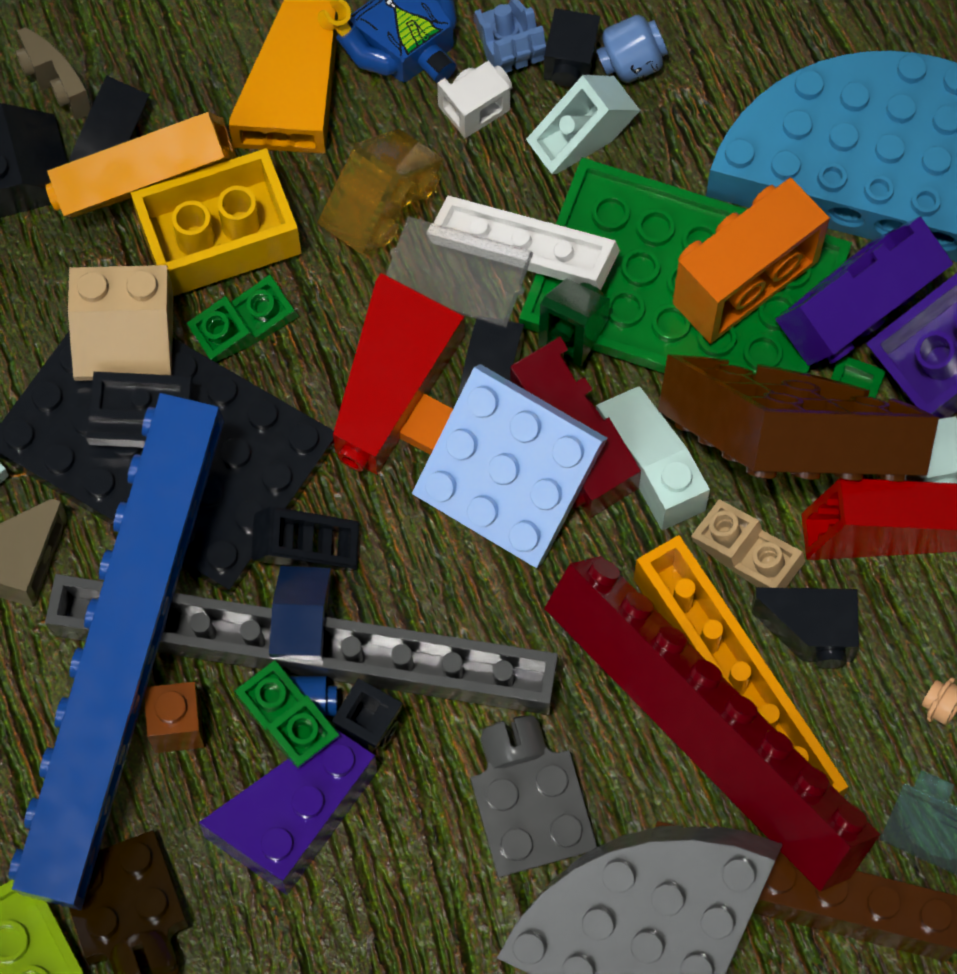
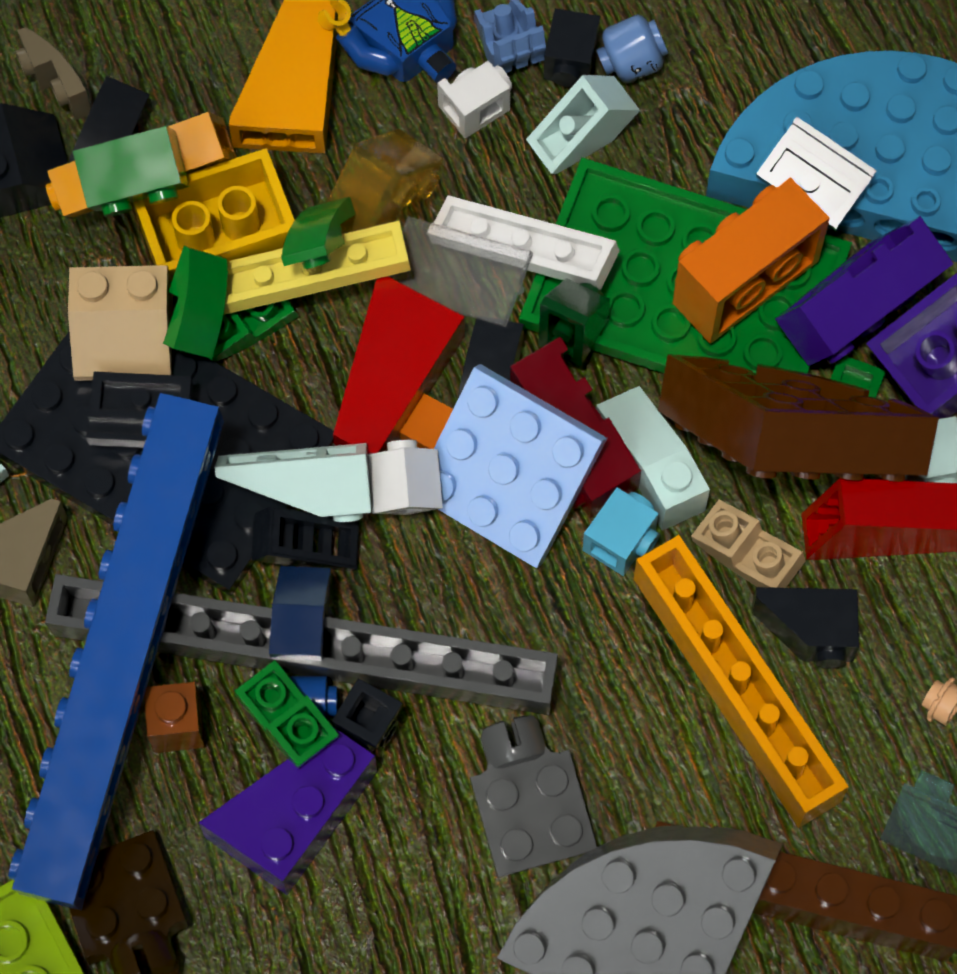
dark red brick [544,556,881,892] -> none
none -> green brick [73,126,189,217]
none -> green slope [163,246,228,359]
none -> light aqua slope [215,443,372,522]
none -> light yellow plate [223,221,411,315]
none -> green slope [281,196,356,269]
none -> white brick [368,440,443,515]
none -> medium azure brick [582,487,660,577]
none -> plate [756,116,877,231]

